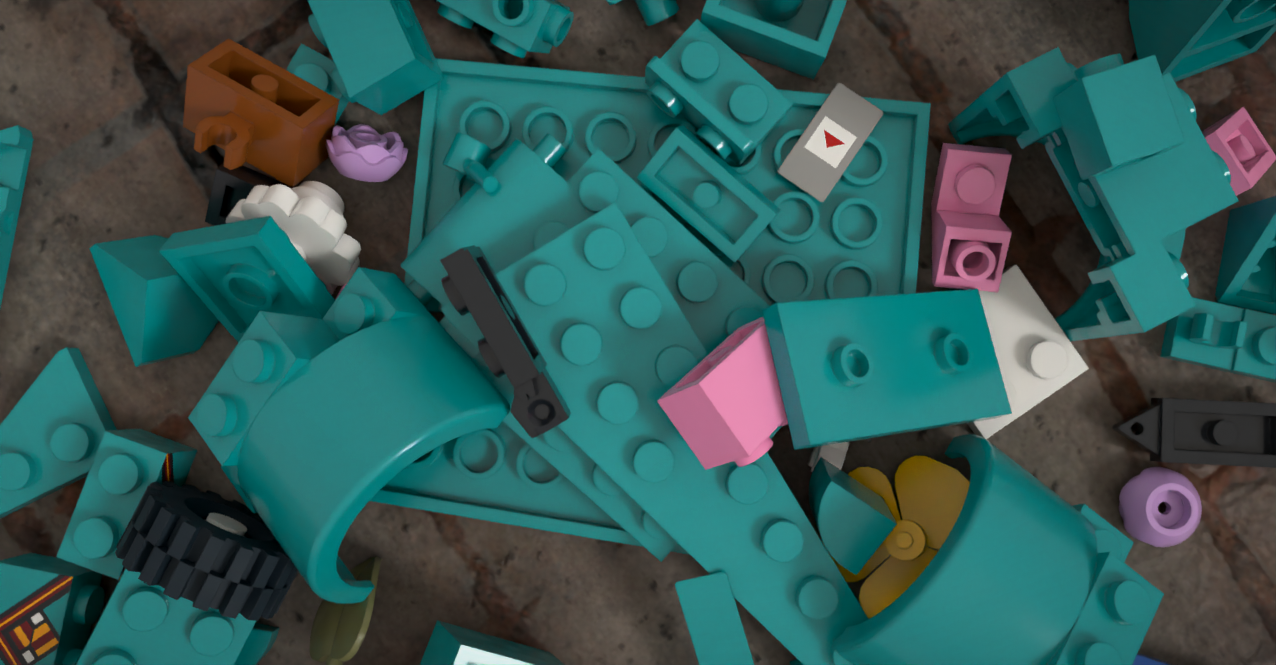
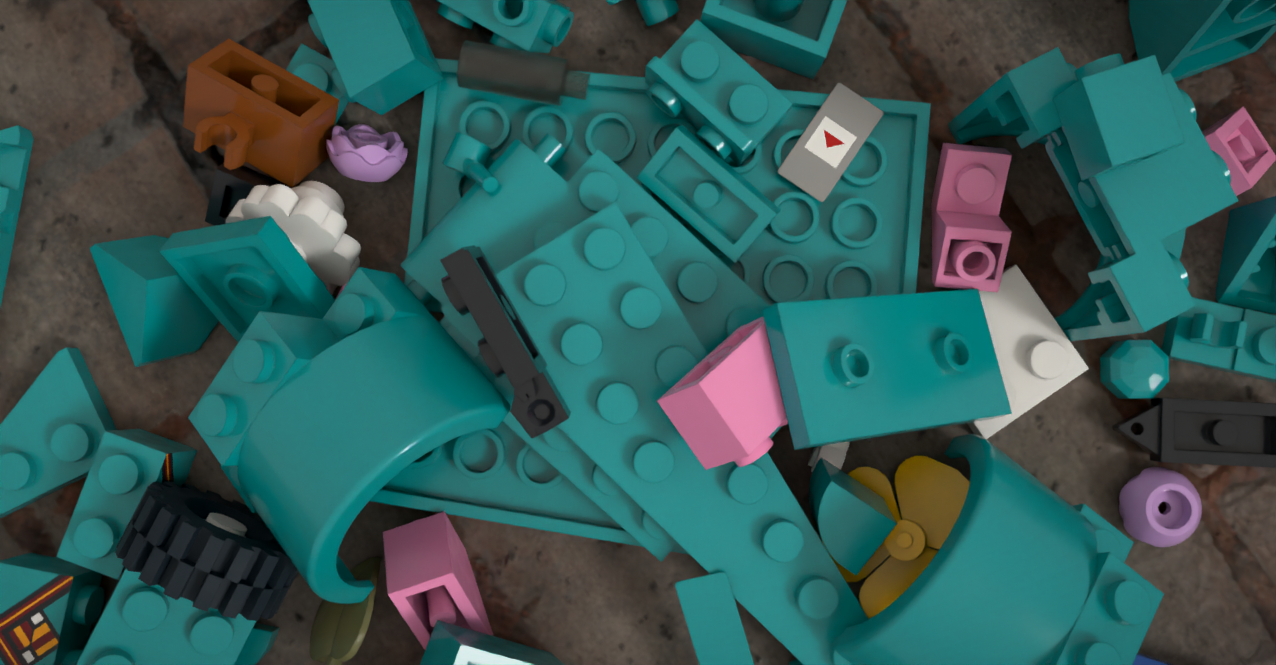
none -> bright pink slope [383,511,493,650]
none -> clear smoke cylinder [457,40,590,106]
none -> teal tile [1100,340,1169,399]

